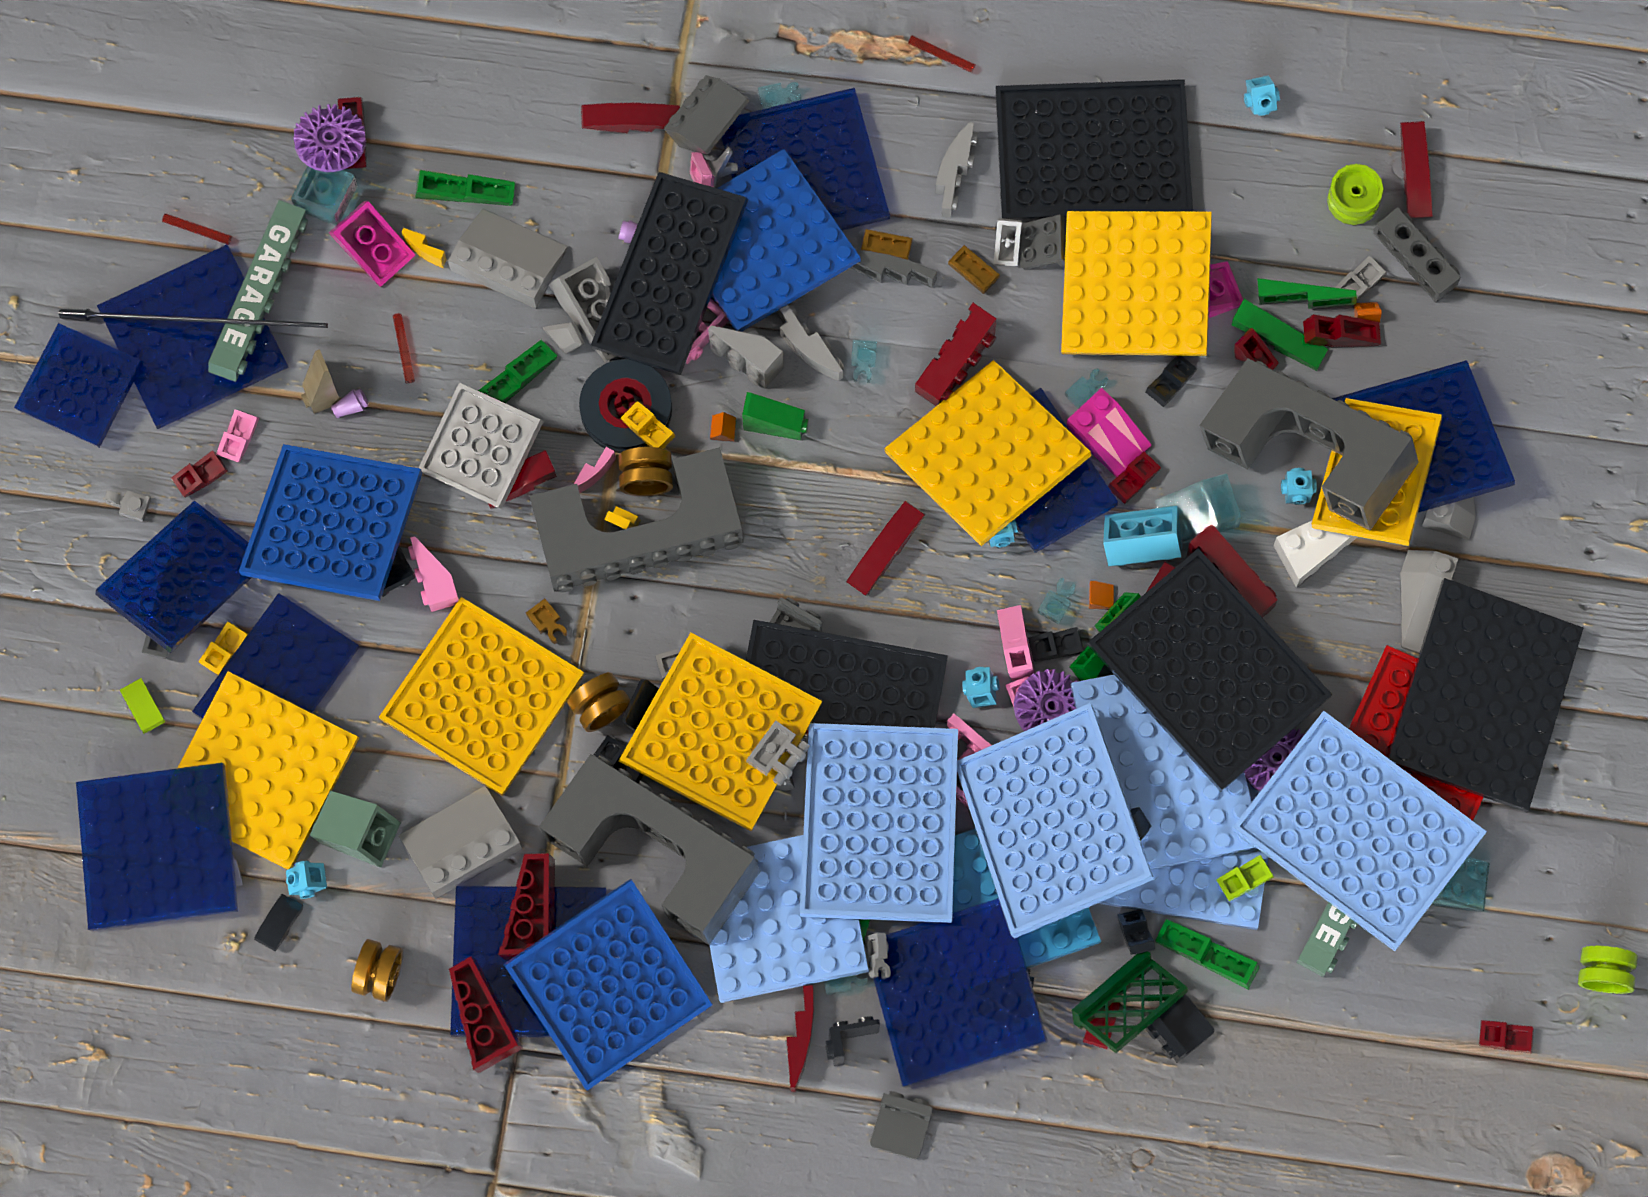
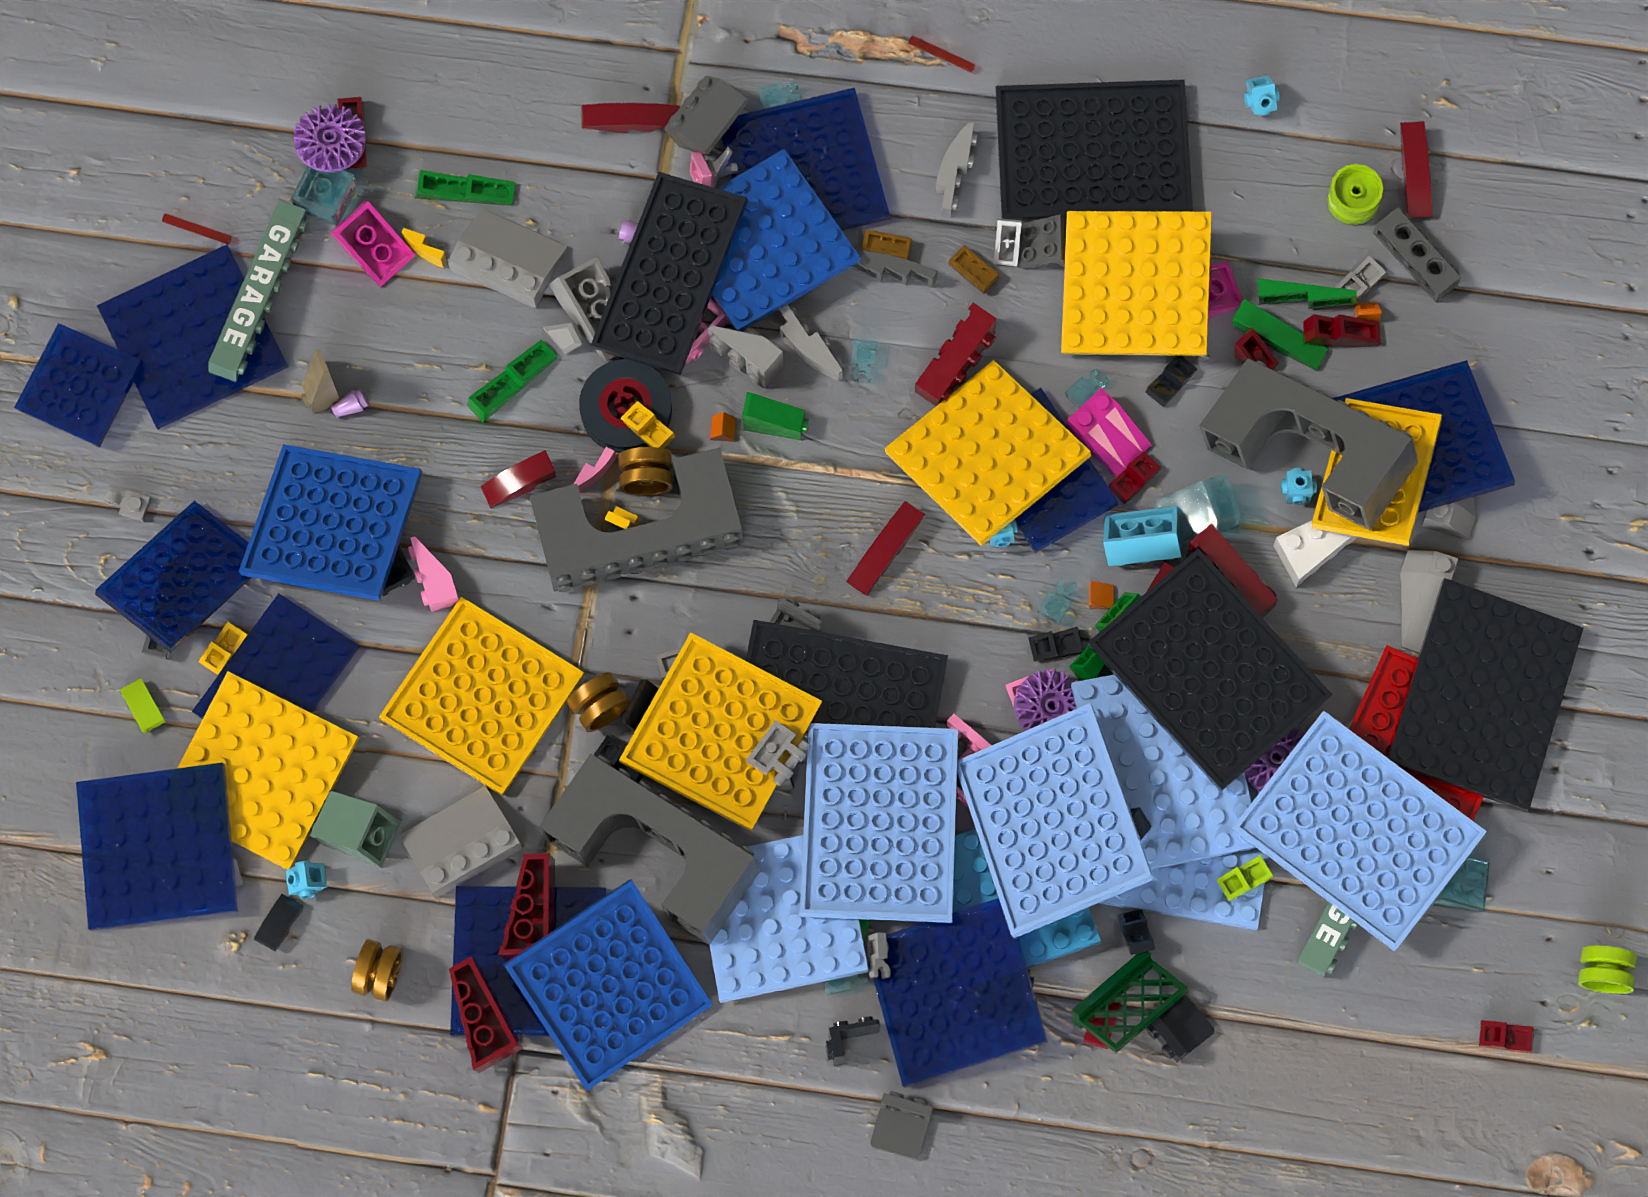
black piece [59,309,328,328] -> none
dark red slope [171,450,228,497] -> none
bright pink slope [216,409,259,463] -> none
clear red bar [392,313,415,383] -> none
light grey plate [419,382,544,509] -> none
pearl gold plate [526,598,567,644] -> none
dark red slope [786,985,814,1092] -> none
medium azure brick [962,667,1000,708] -> none
bright pink slope [997,605,1035,681] -> none
green slope [1155,919,1259,990] -> none

